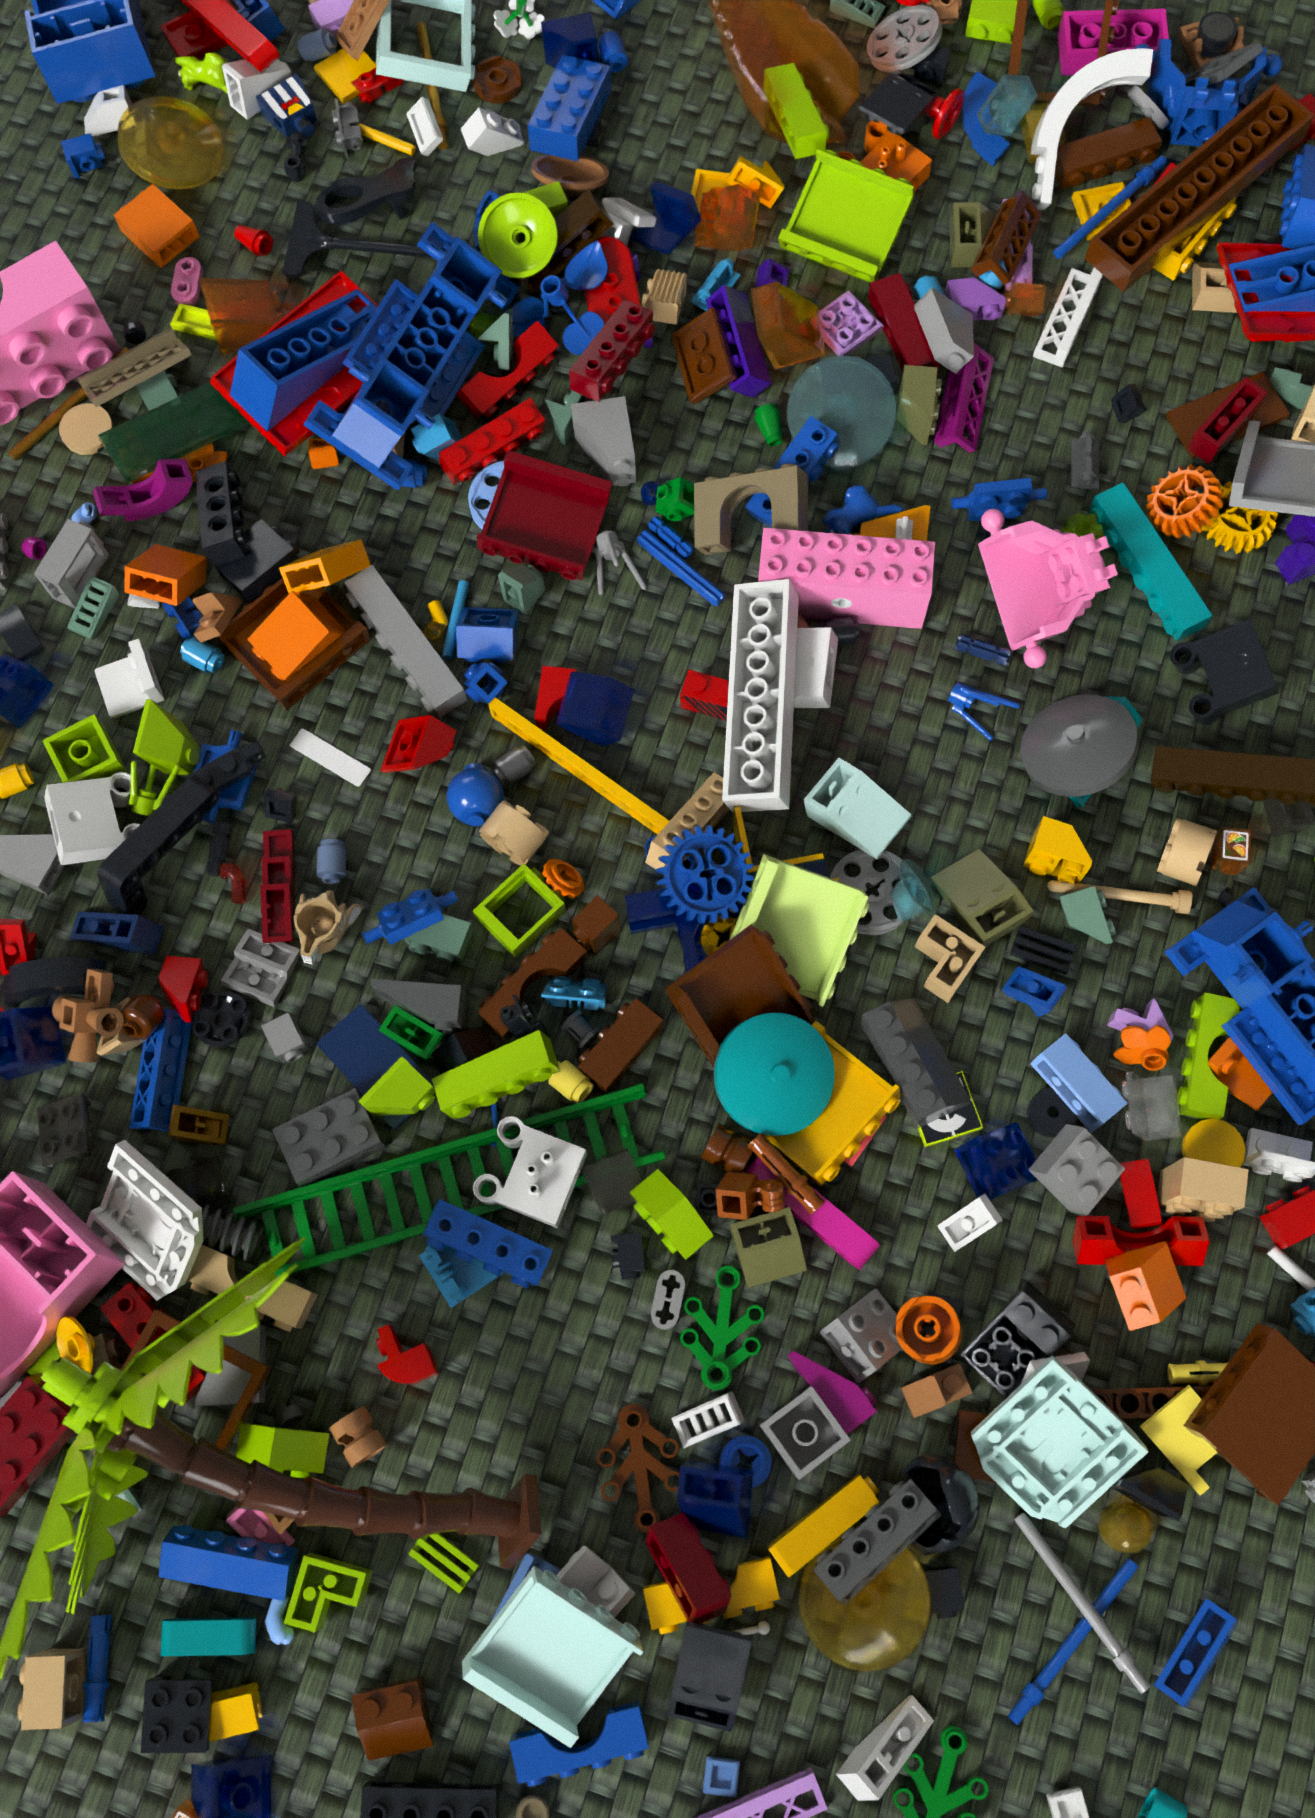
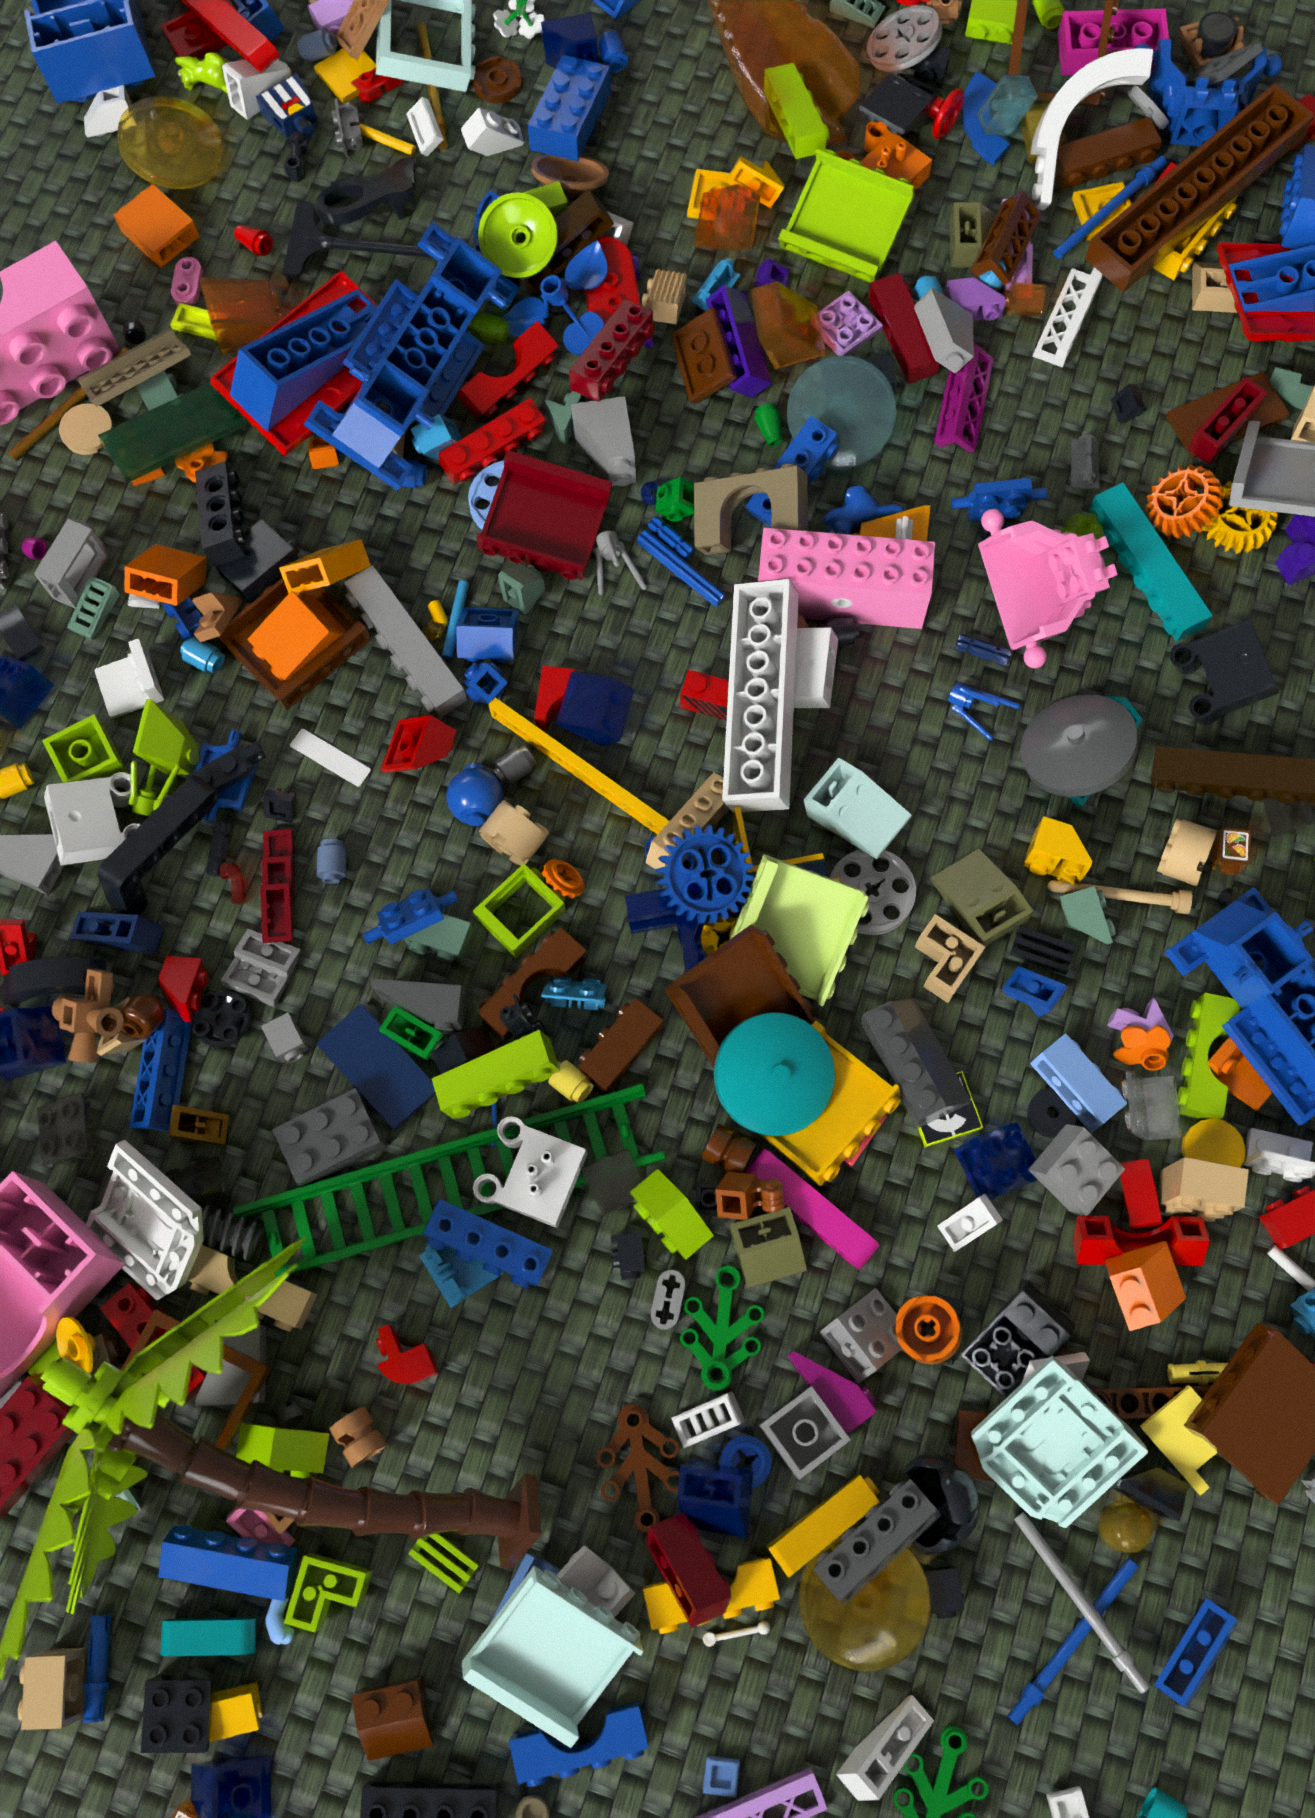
blue brick [61,133,106,179] -> none
light blue arm [72,502,97,525] -> none
magenta arch [93,459,193,521] -> none
tan piece [294,890,363,966] -> none
lime slope [358,1056,436,1116] -> none
sand green slope [478,309,513,369] -> none
dark grey bush [561,1010,600,1050] -> none
reddish brown brick [572,895,621,955] -> none
white tile [602,198,657,227] -> none
clear blue bracket [631,181,702,255] -> none
black slope [667,1621,753,1732] -> none
dark orange pin [747,1132,826,1215] -> none
clear light blue piece [890,859,935,921] -> none
olive slope [897,365,941,445] -> none
medium nougat slope [901,1363,972,1418] -> none

